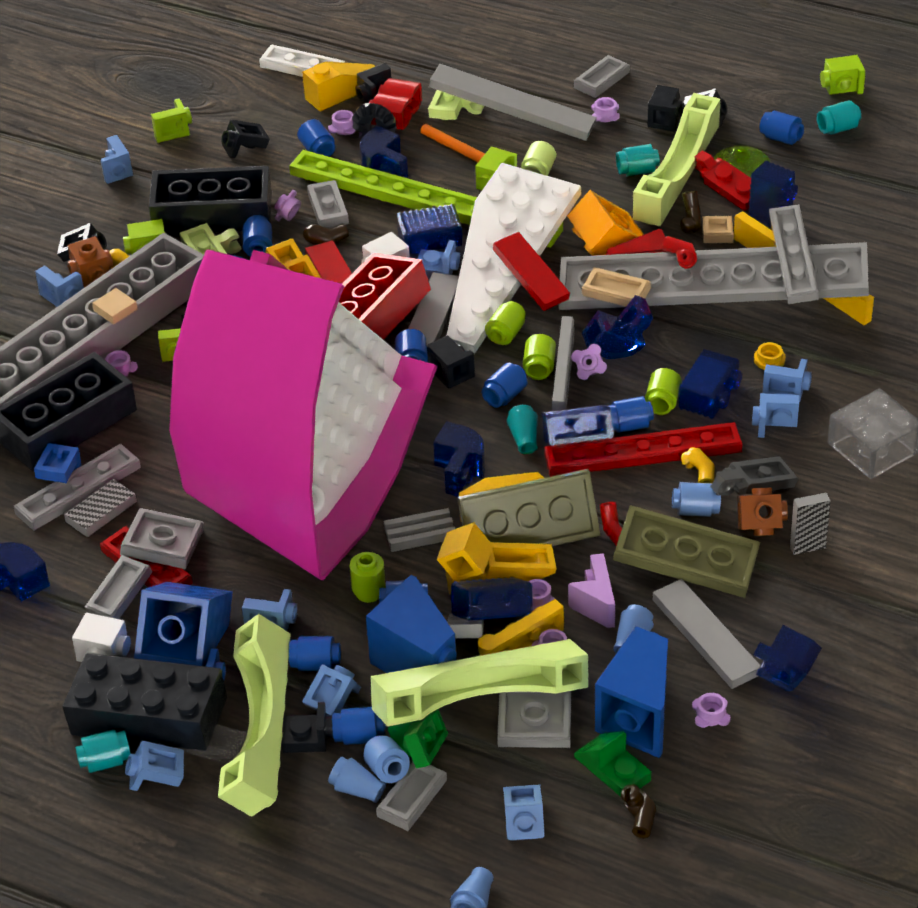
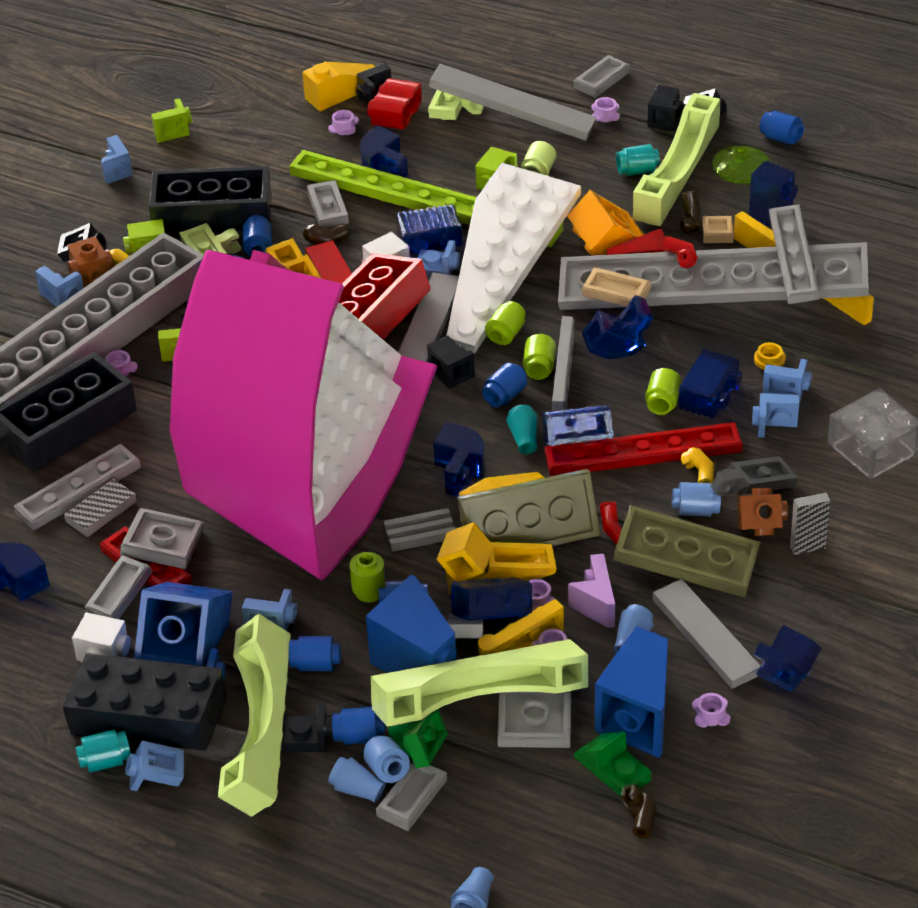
blue bracket [34,443,82,483] -> none
tan tile [92,288,138,325] -> none
black bracket [221,120,270,158] -> none
white tile [259,45,345,77] -> none
lavender plate [275,190,301,221] -> none
blue brick [297,119,336,157] -> none
medium blue bracket [302,664,361,715] -> none
black gear [352,103,397,144] -> none
blue brick [395,329,428,362] -> none
orange bar [420,124,485,163] -> none
red tile [493,231,570,311] -> none
medium blue bracket [503,785,544,840] -> none
lavender plate [571,344,607,380] -> none
blue brick [604,396,654,433] -> none
red hinge [694,150,766,211] -> none
teal brick [817,100,861,135] -> none
lime brick [820,55,865,95] -> none

